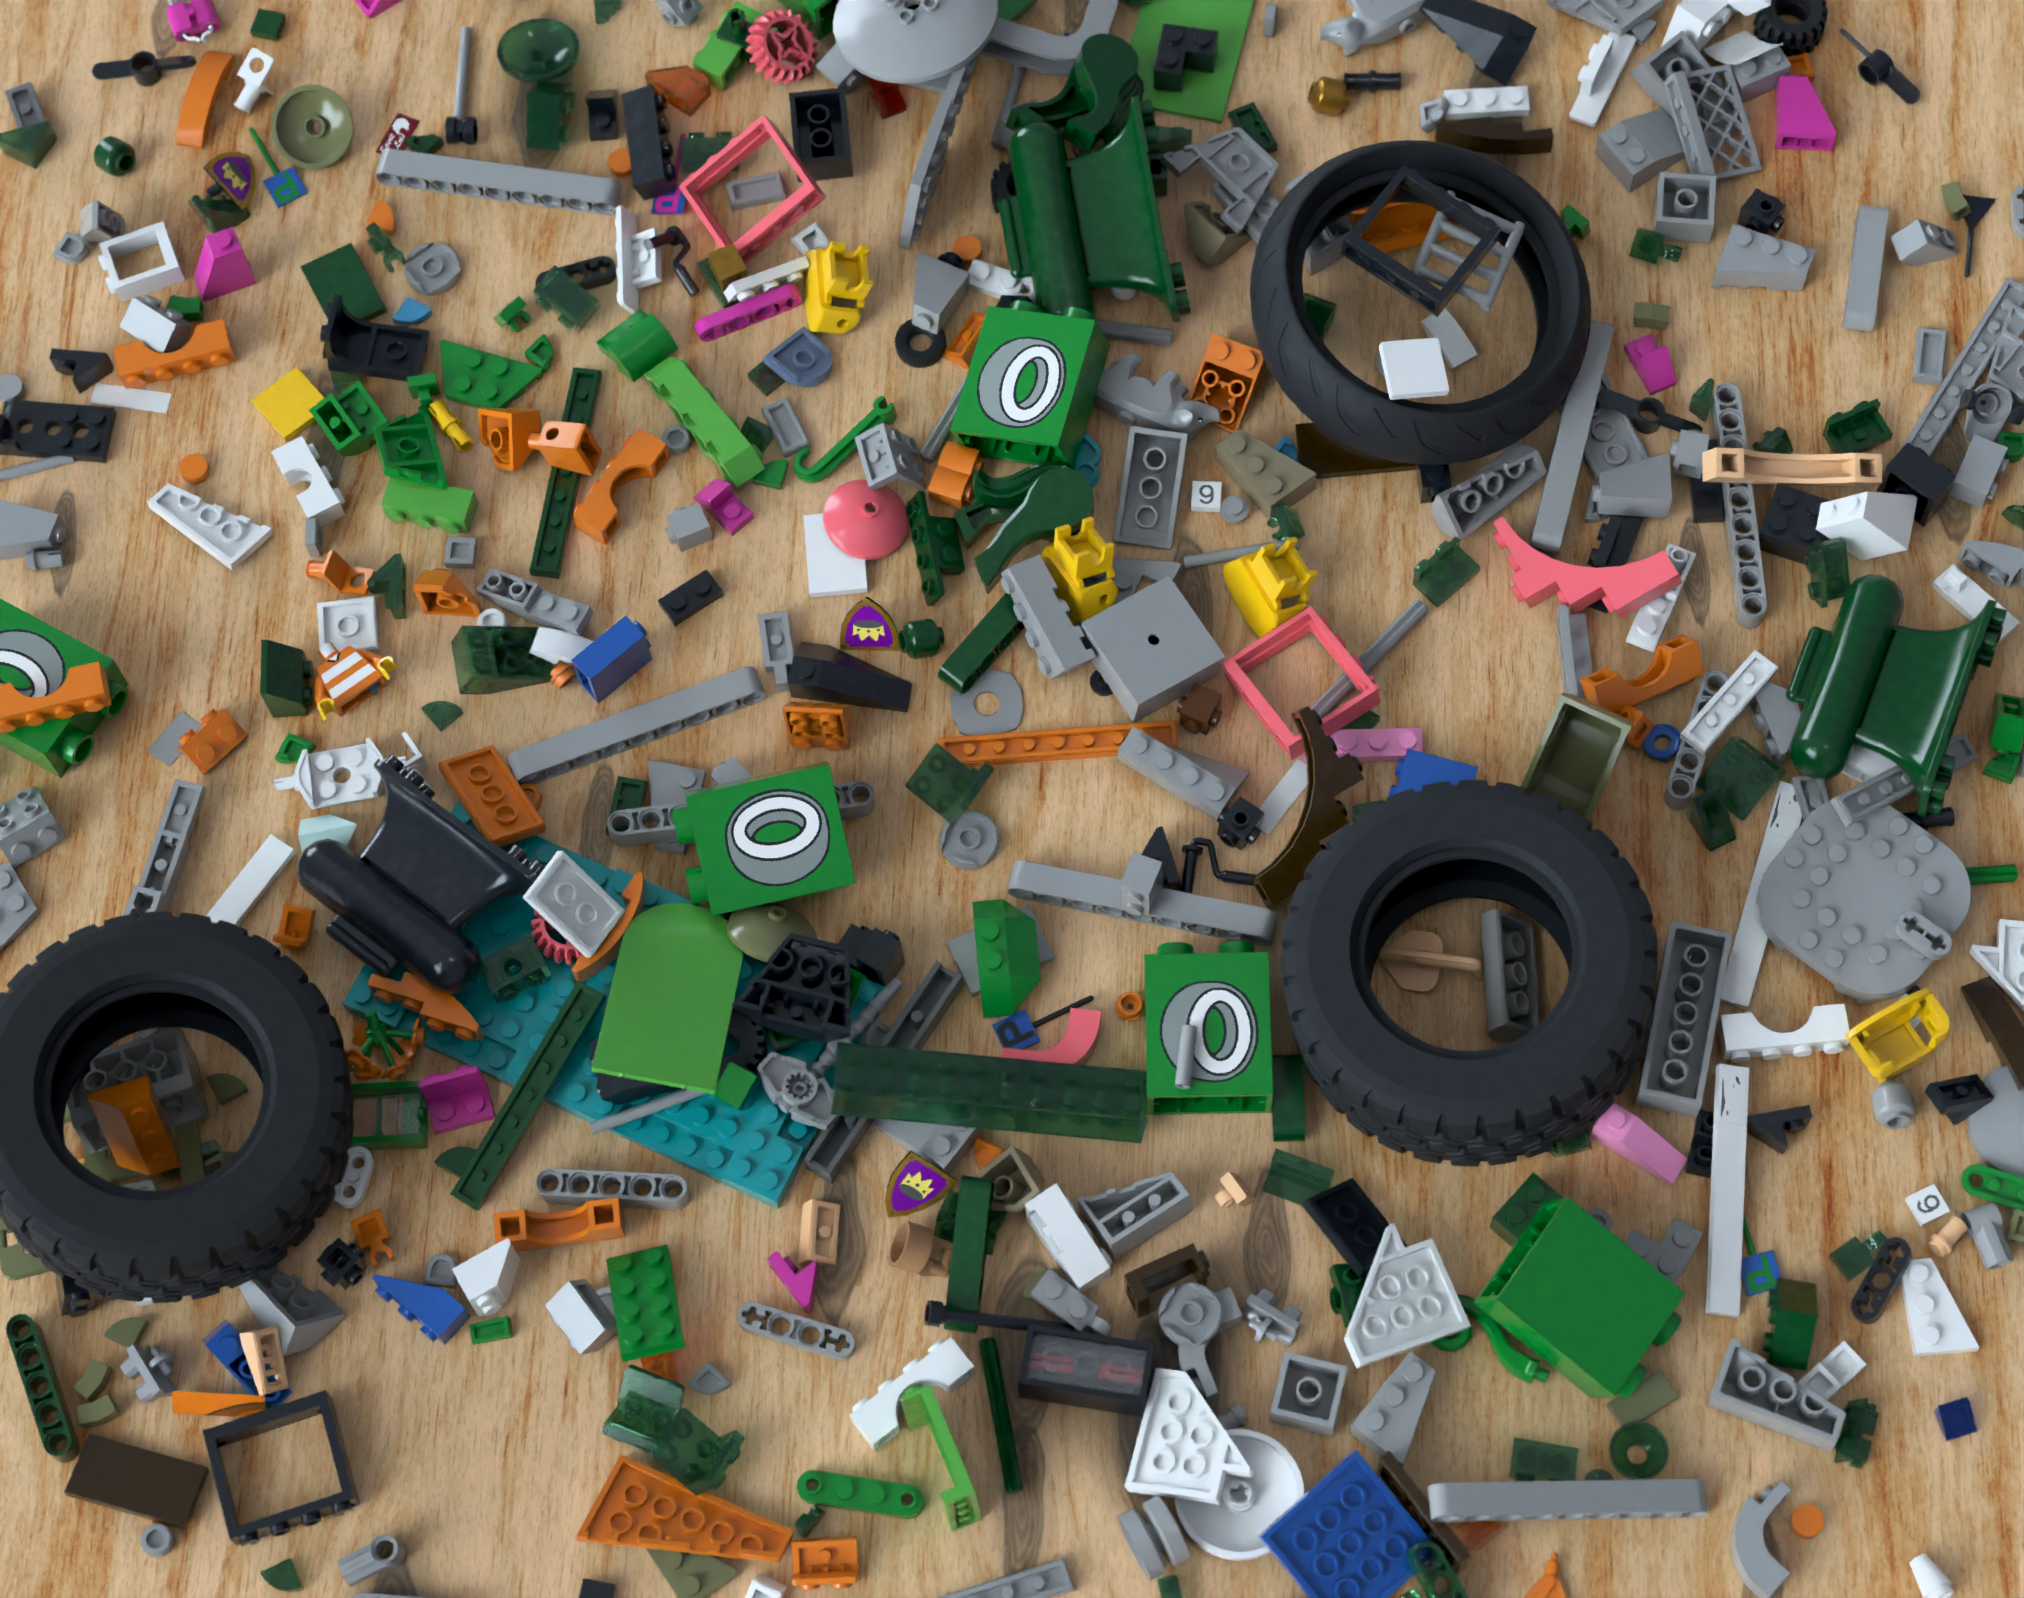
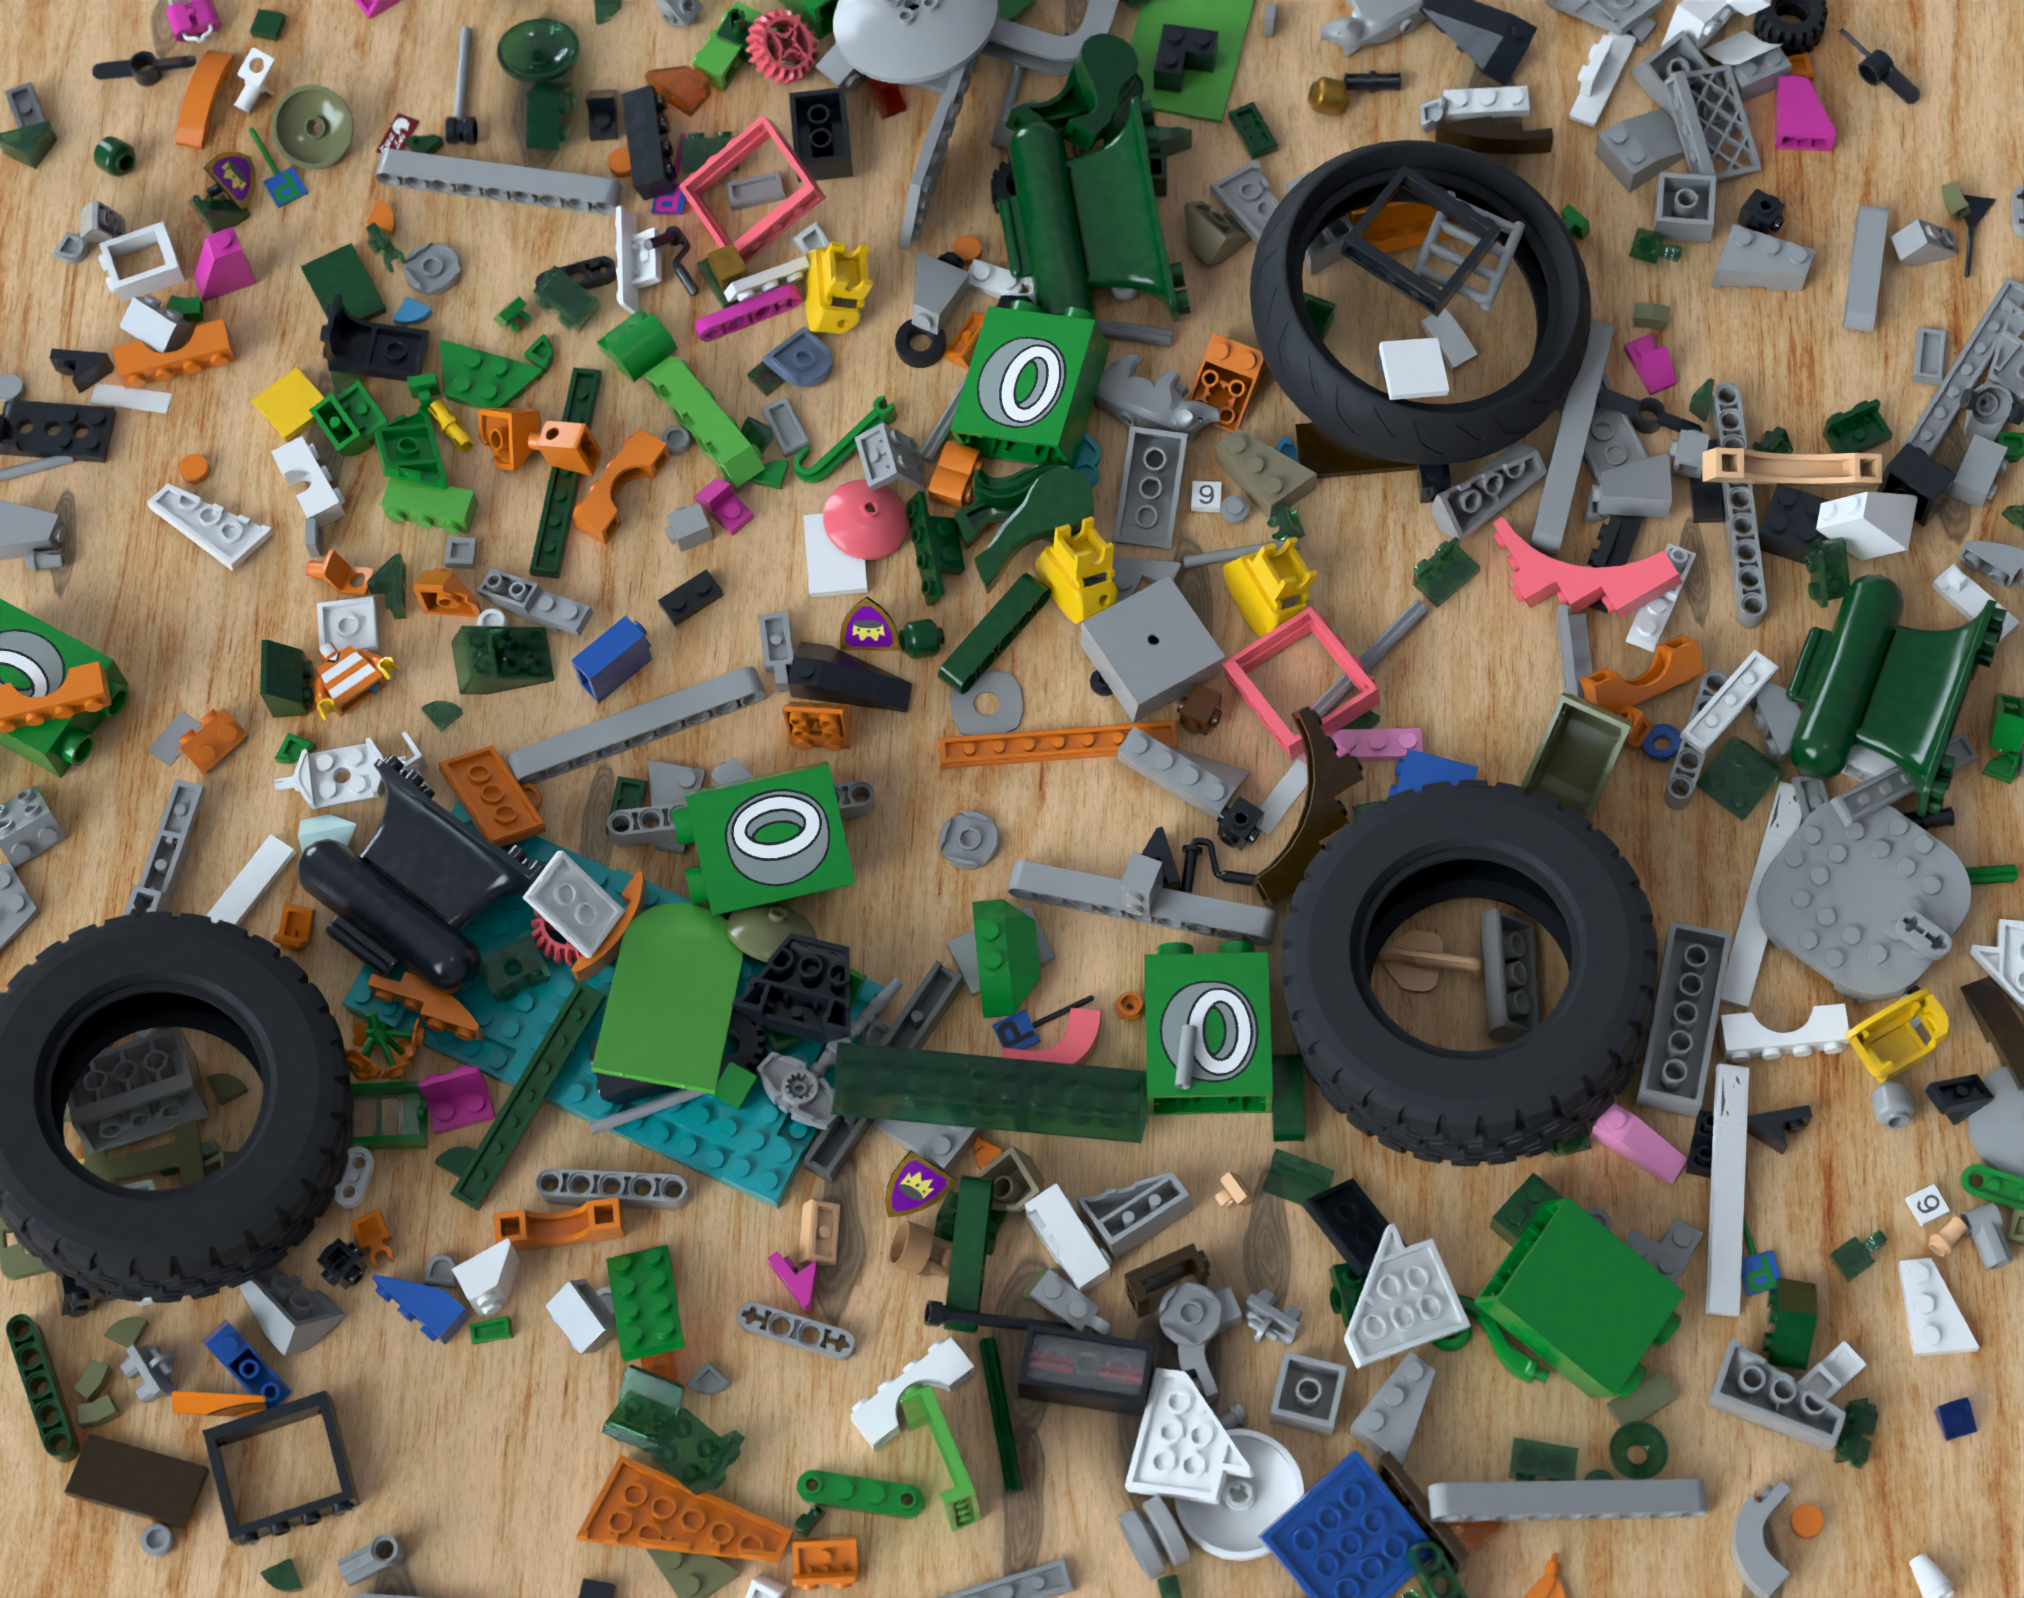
orange slope [87,1075,181,1176] -> none
light nougat slope [239,1326,289,1395] -> none
white slope [529,627,594,665] -> none
orange plate [550,662,576,689] -> none
black brick [838,924,905,987] -> none
clear green bracket [905,743,995,824] -> none
light grey wedge [1001,554,1096,681] -> none
light grey wing [1160,127,1279,235] -> none
clear green slope [1686,785,1737,852] -> none
black beam [1851,1237,1912,1324] -> none

